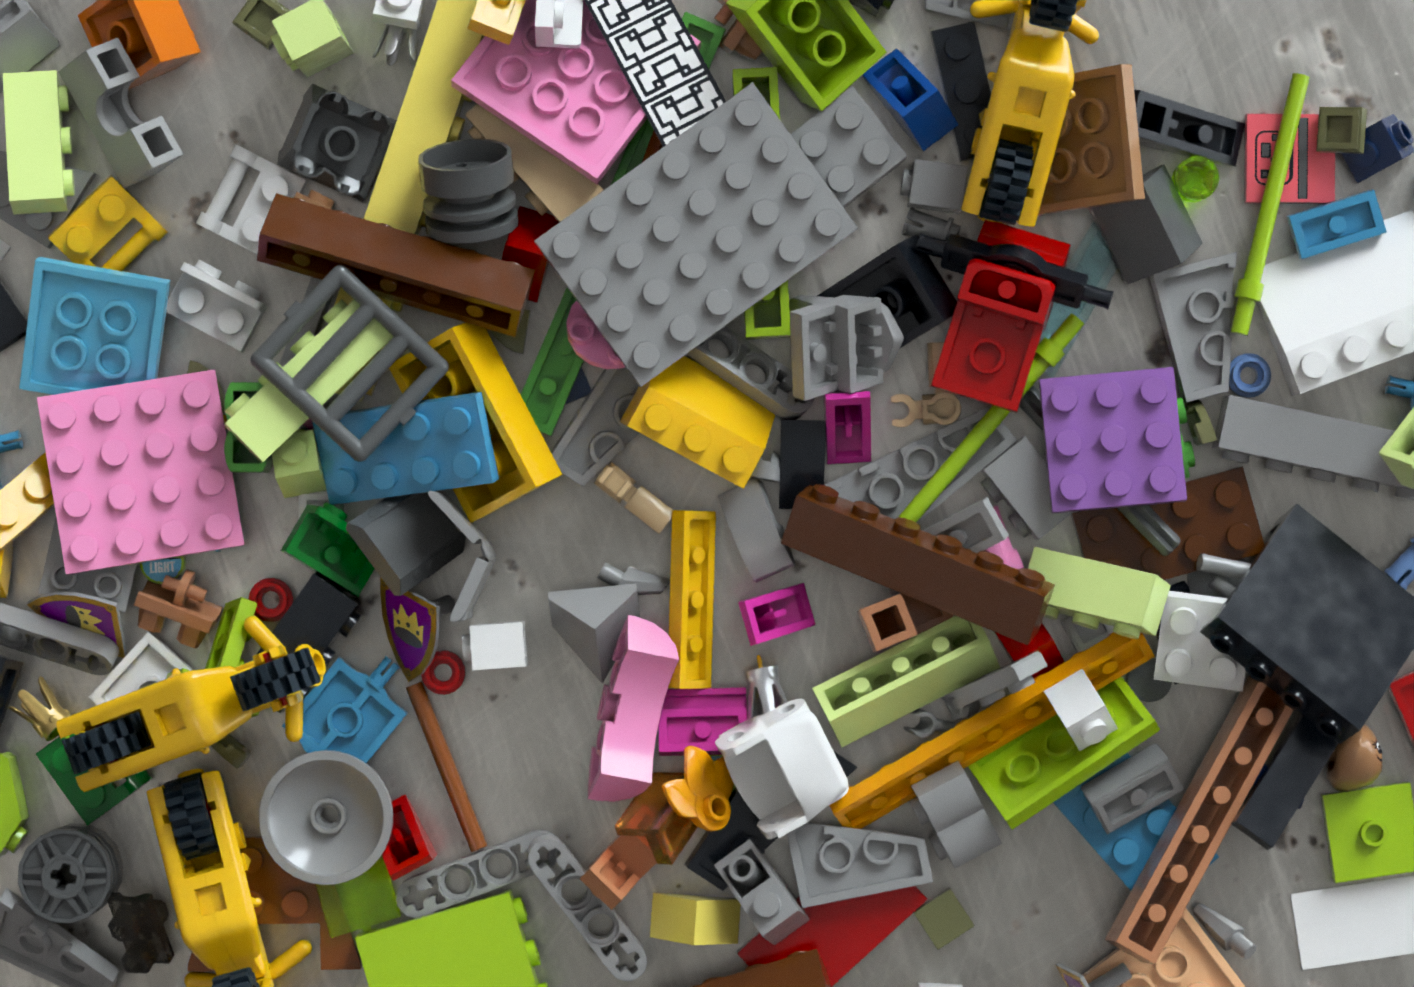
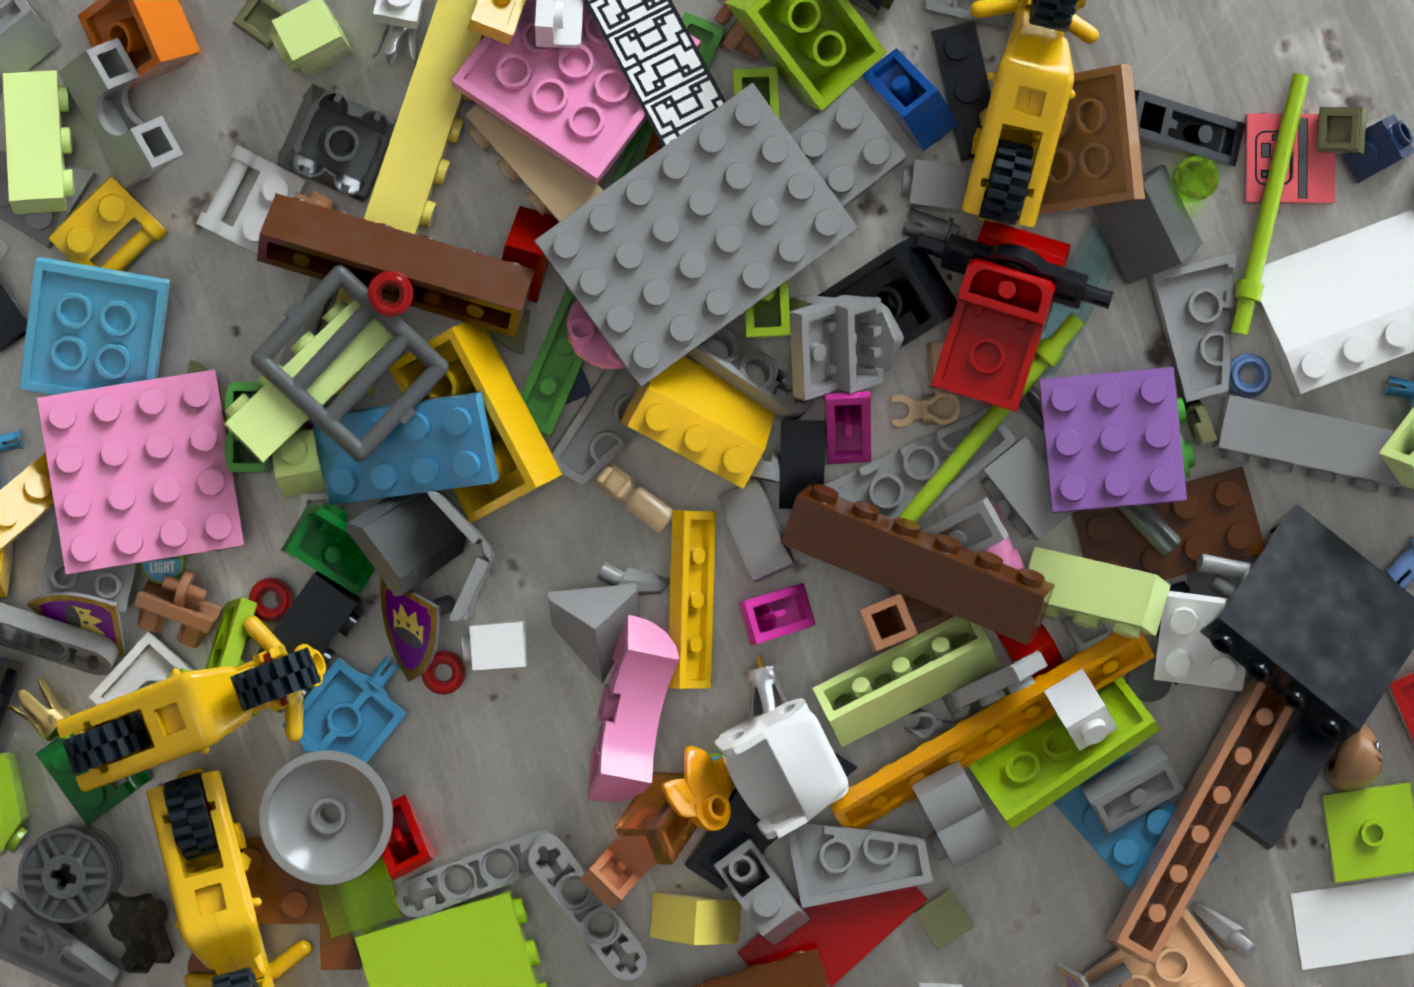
white bracket [166,259,267,352] -> none
olive tile [211,734,252,769] -> none
dark orange bar [406,681,487,852] -> none
dark grey wheel [418,139,518,244] -> none
dark pink plate [658,687,747,756] -> none
dark azure plate [1286,189,1387,259] -> none
none -> red plate [368,271,413,317]

